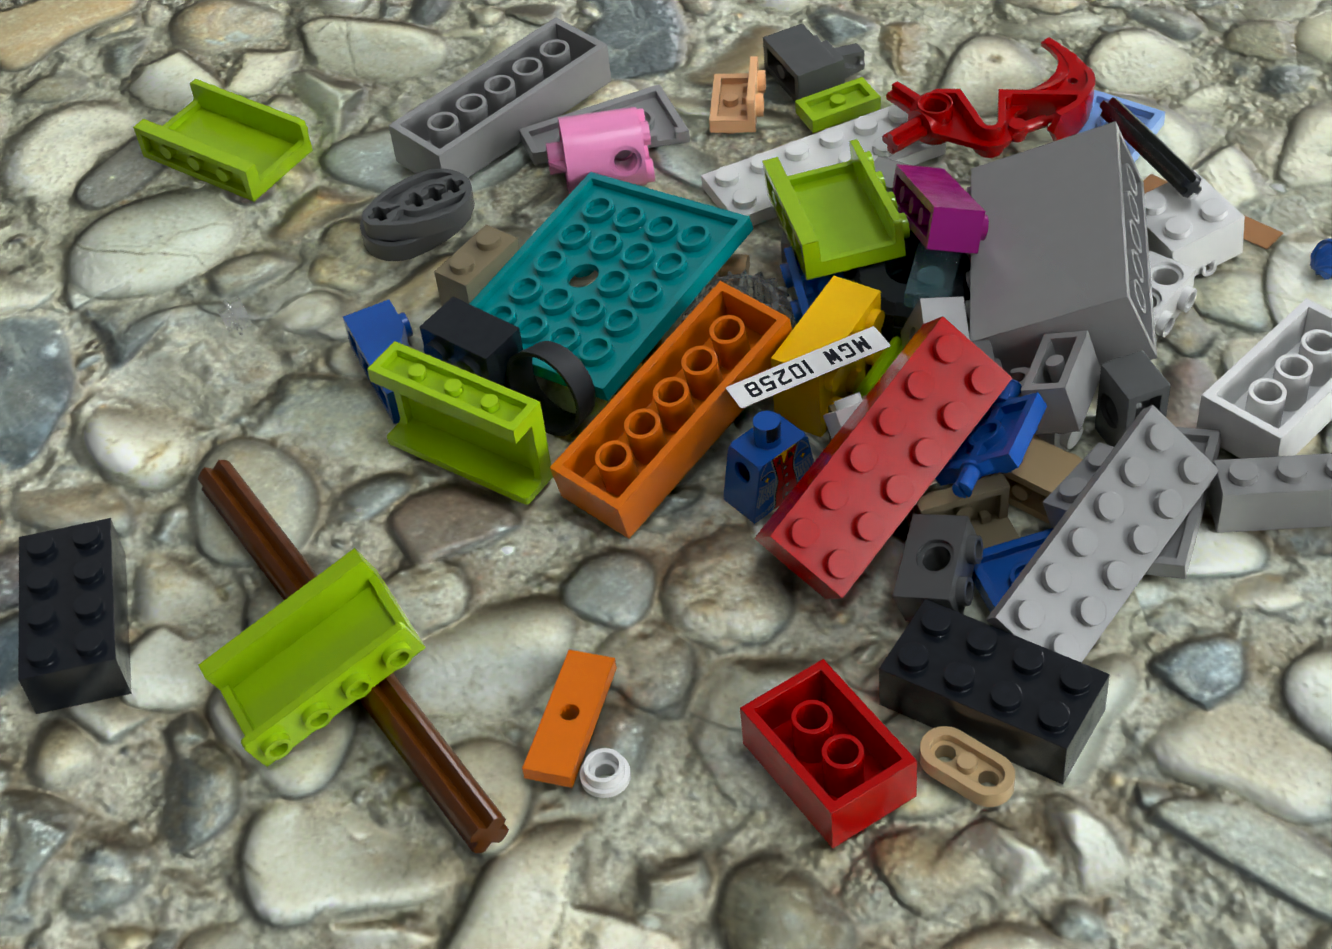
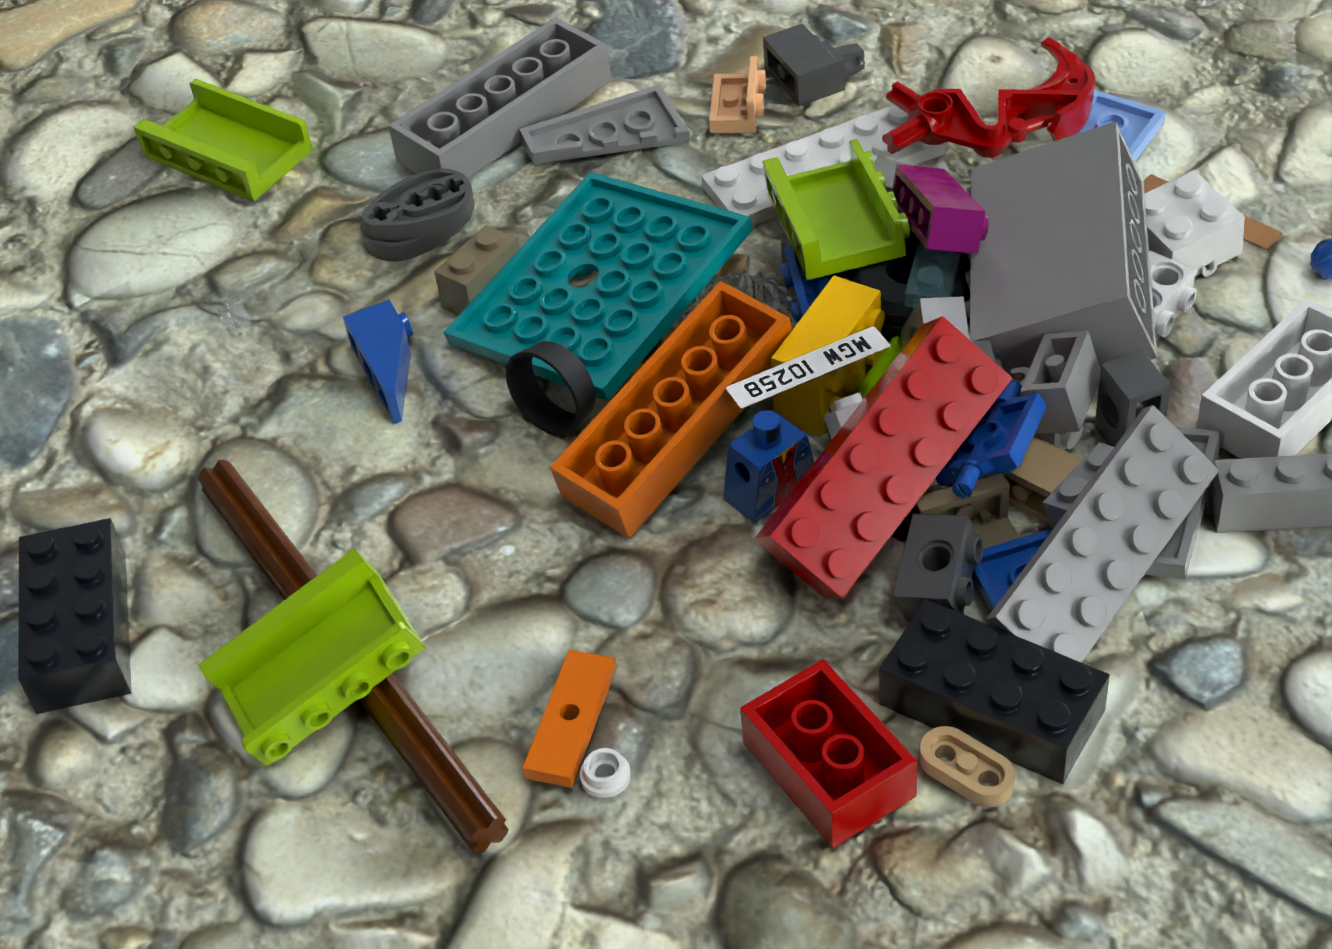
lime panel [367,341,553,505] -> none
black brick [419,296,523,388] -> none
bright pink cylinder [546,107,655,194] -> none
lime plate [795,77,881,133] -> none
black axle [1099,97,1202,198] -> none

